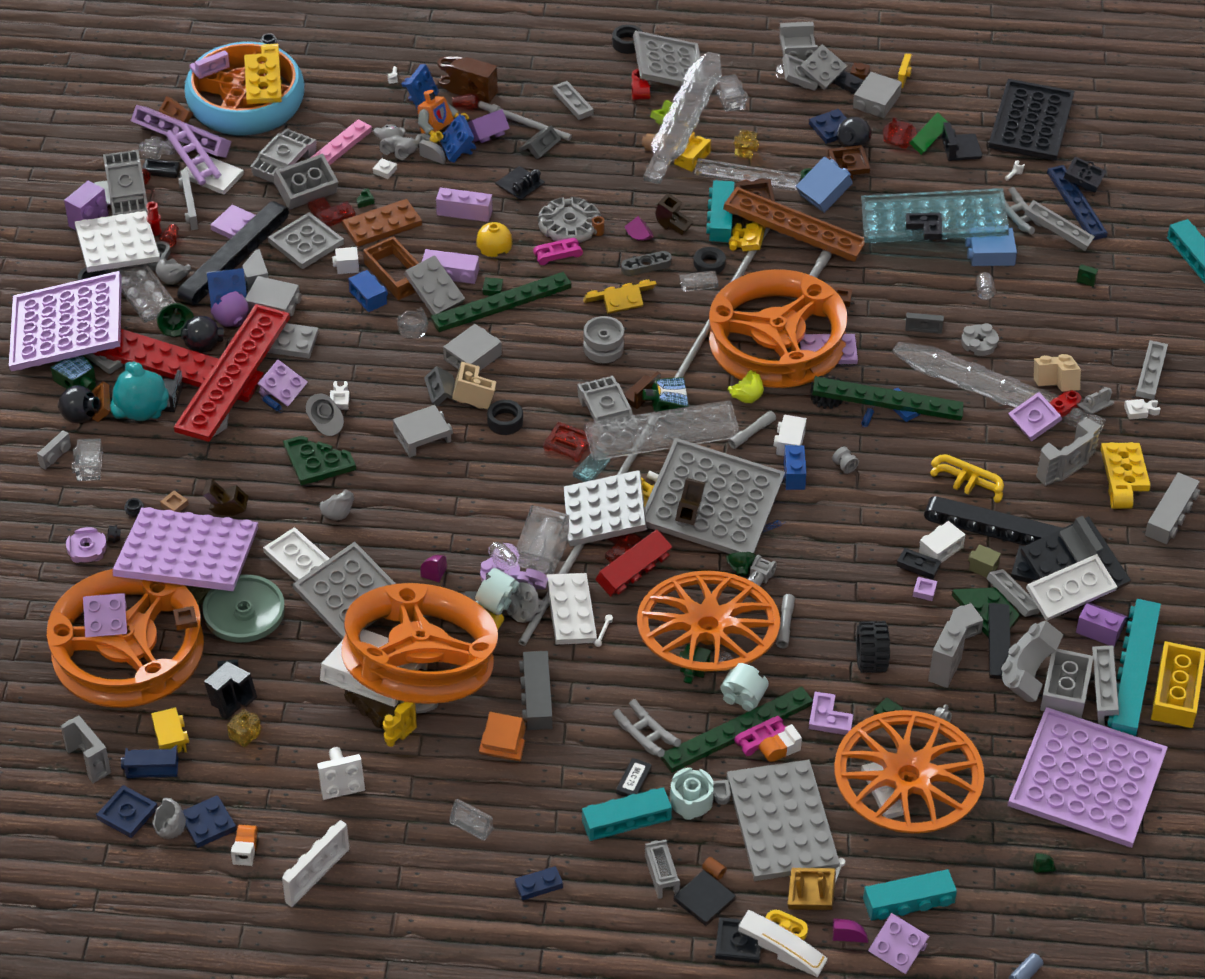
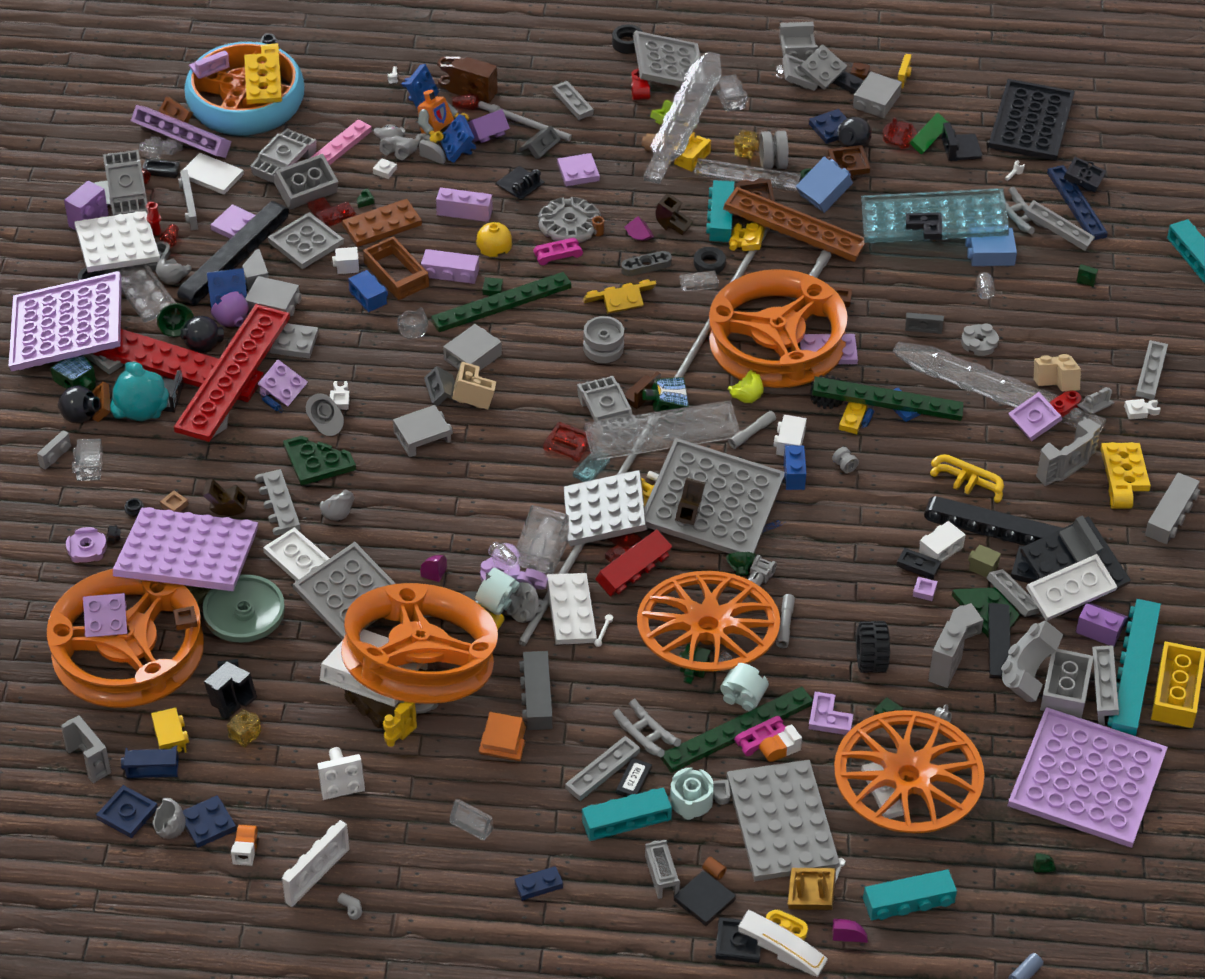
lavender bar [165,124,221,186] -> none
light grey plate [404,255,465,315] -> none
black tyre [487,400,523,435] -> none
lavender hinge [868,913,929,974] -> none
none -> light grey hinge [255,469,301,535]
none -> light grey arm [338,893,362,920]
none -> lavender plate [557,153,600,186]
none -> light grey plate [565,736,640,801]
none -> light grey wheel [759,131,789,170]
none -> yellow plate [839,402,868,434]

